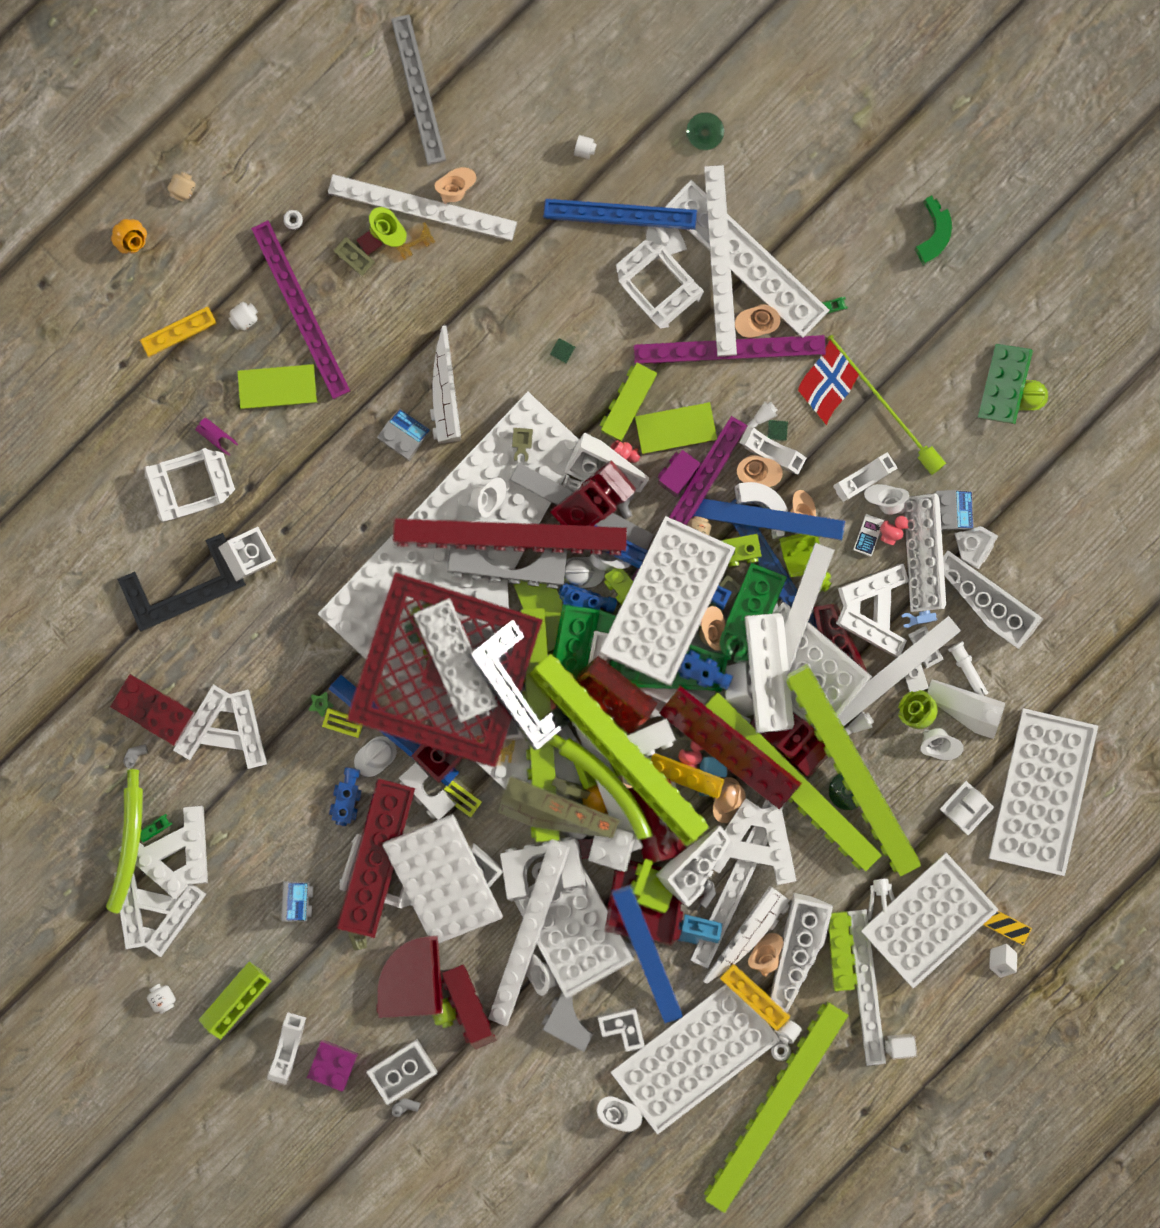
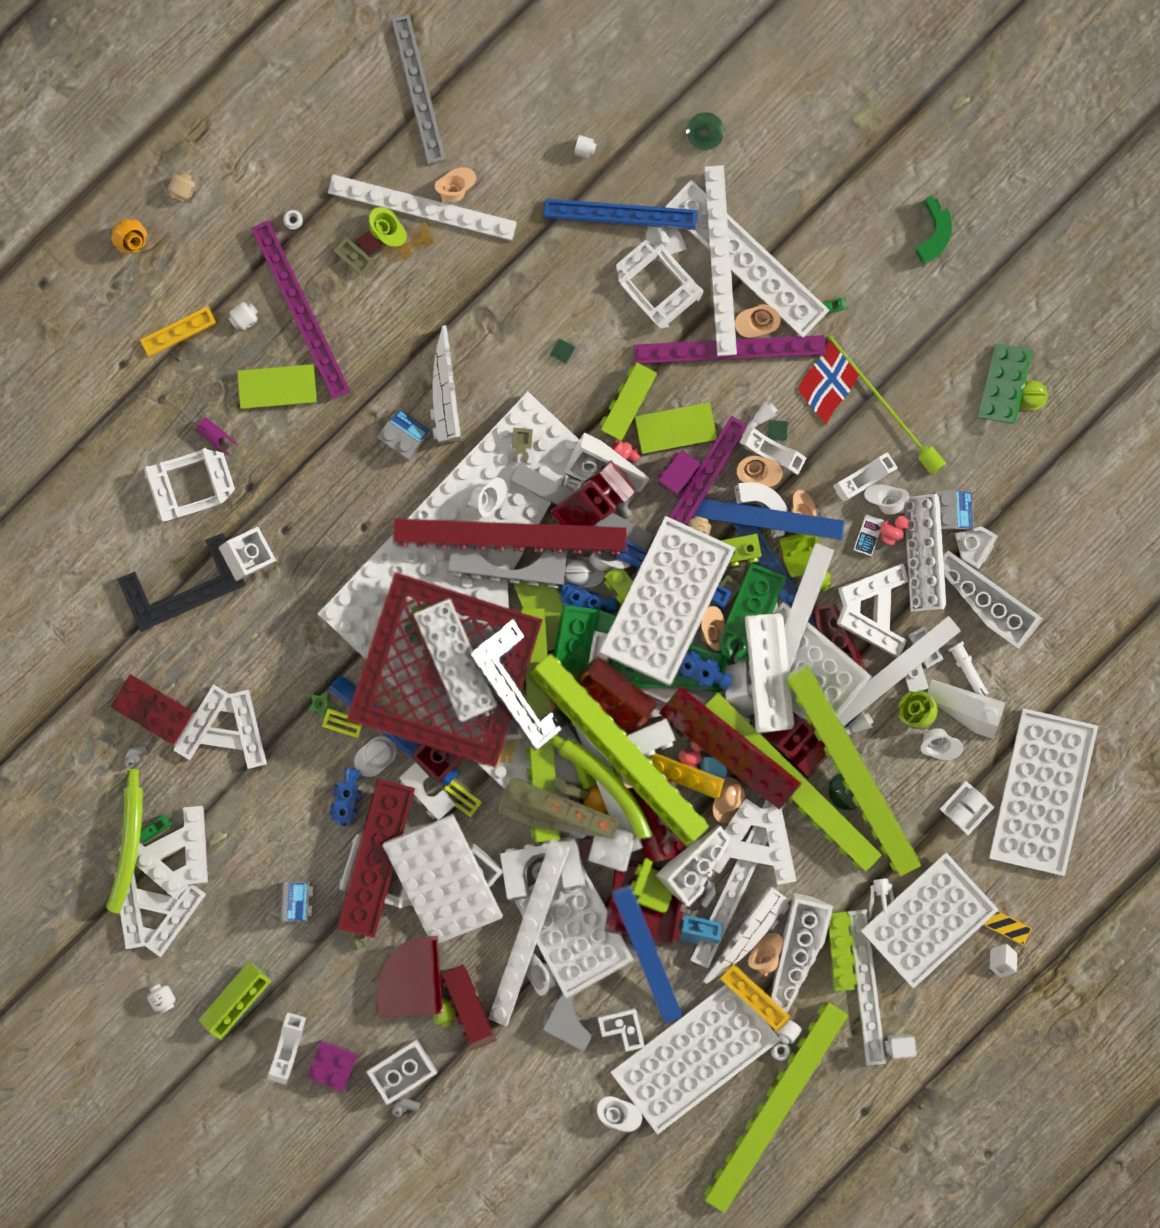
light blue plate [901,610,937,628] -> none

